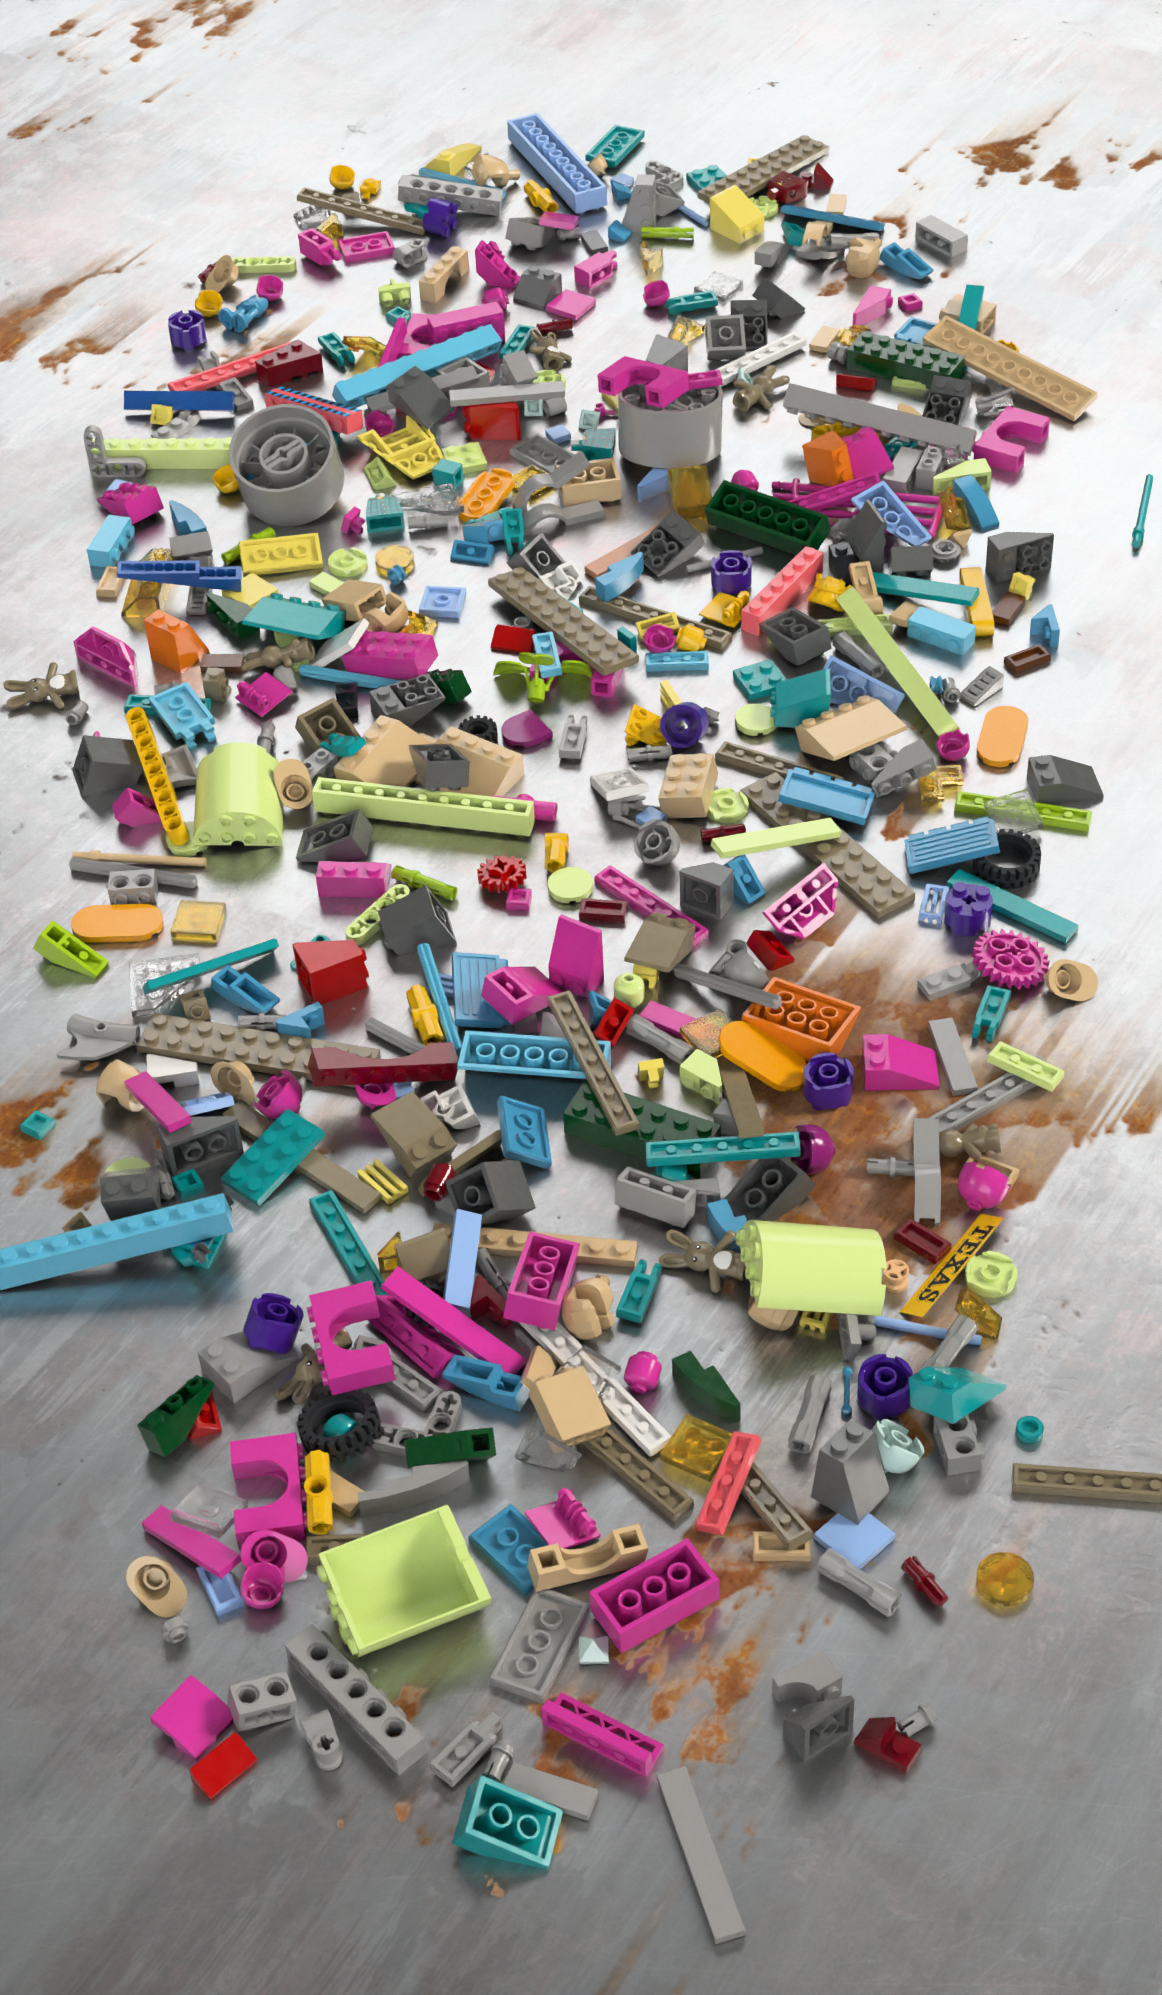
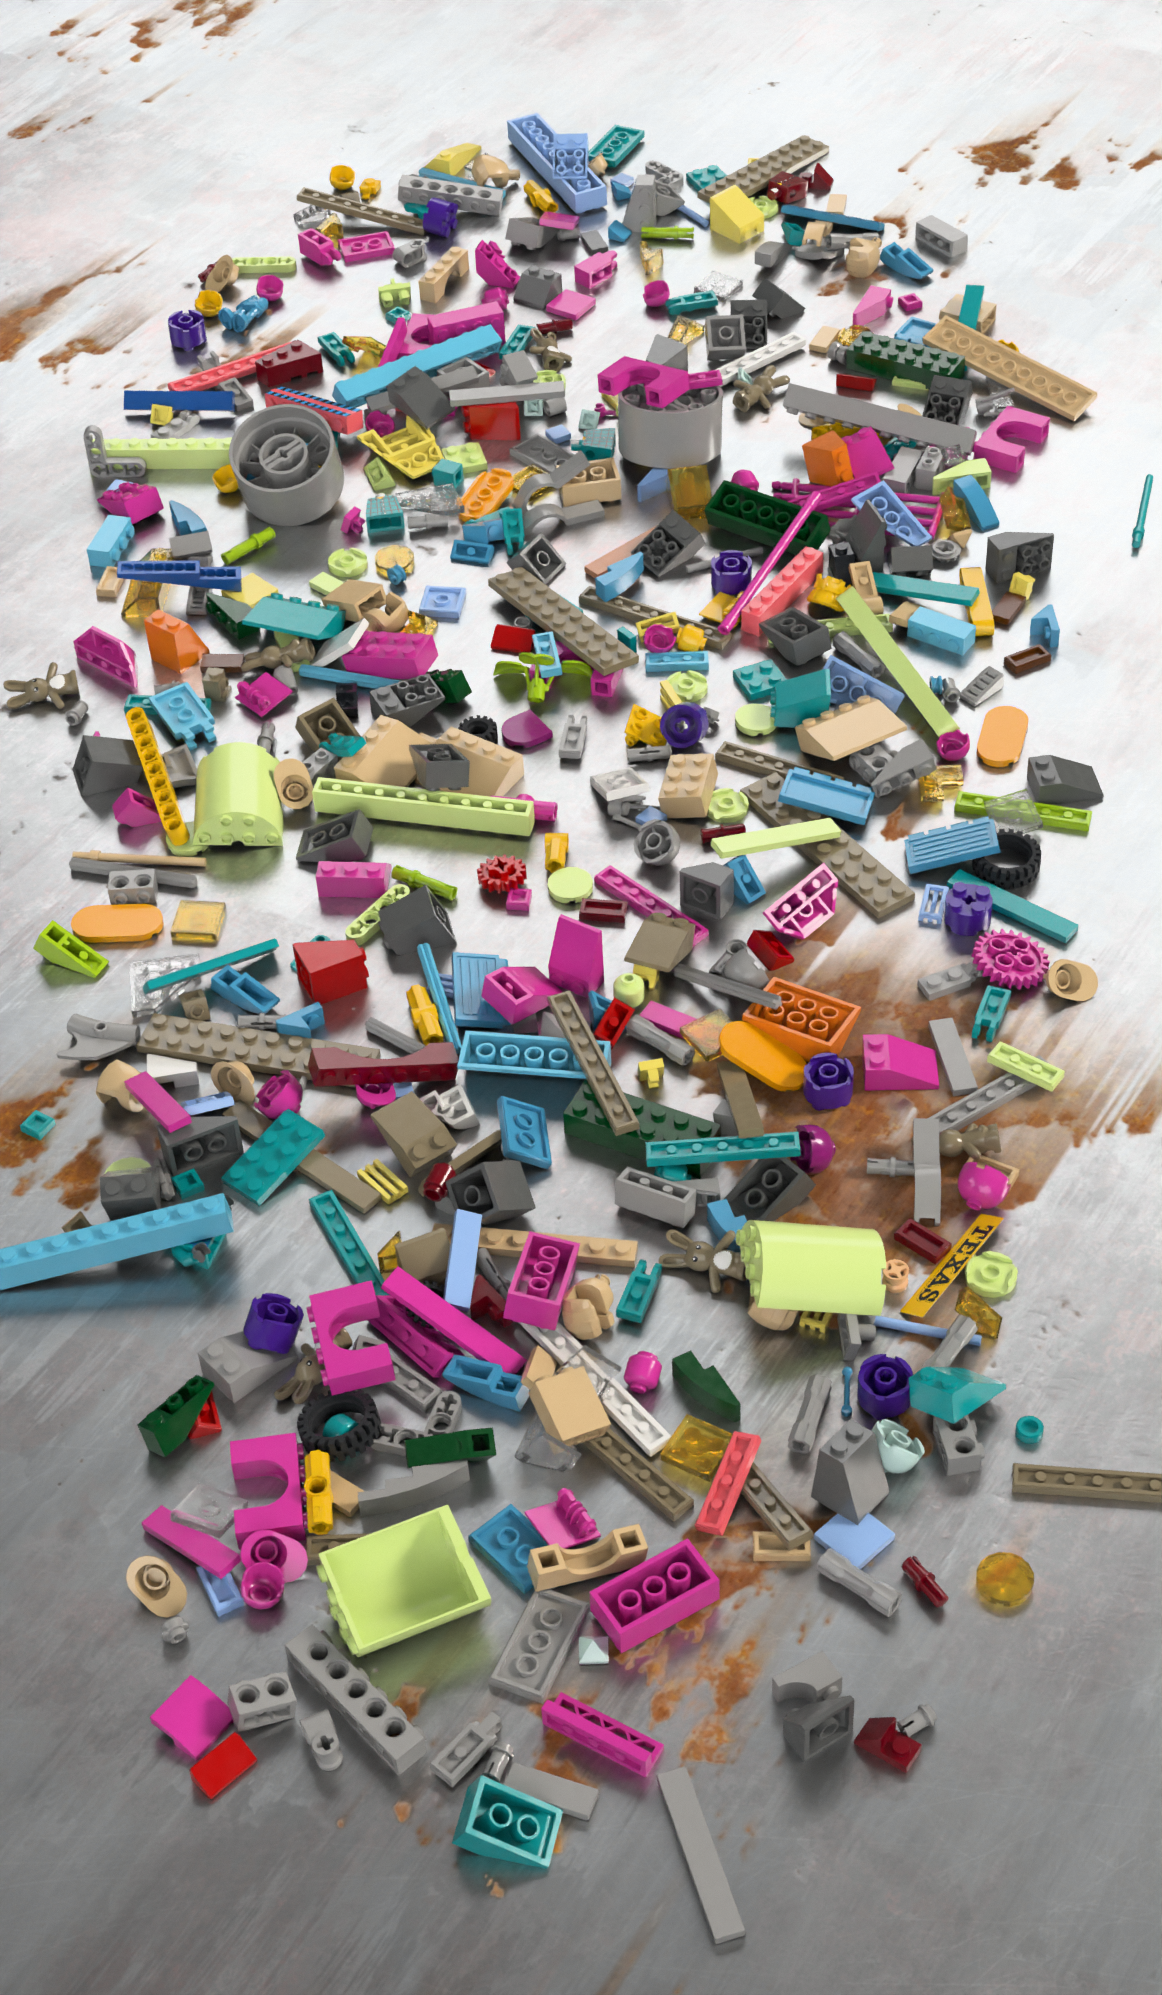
light yellow tile [238,533,323,577] -> none
white slope [538,560,583,600] -> none
yellowish green slope [680,1049,722,1104] -> none
none -> light blue slope [553,133,589,180]
none -> yellowish green tile [667,670,708,702]
none -> dark pink piece [718,491,822,635]

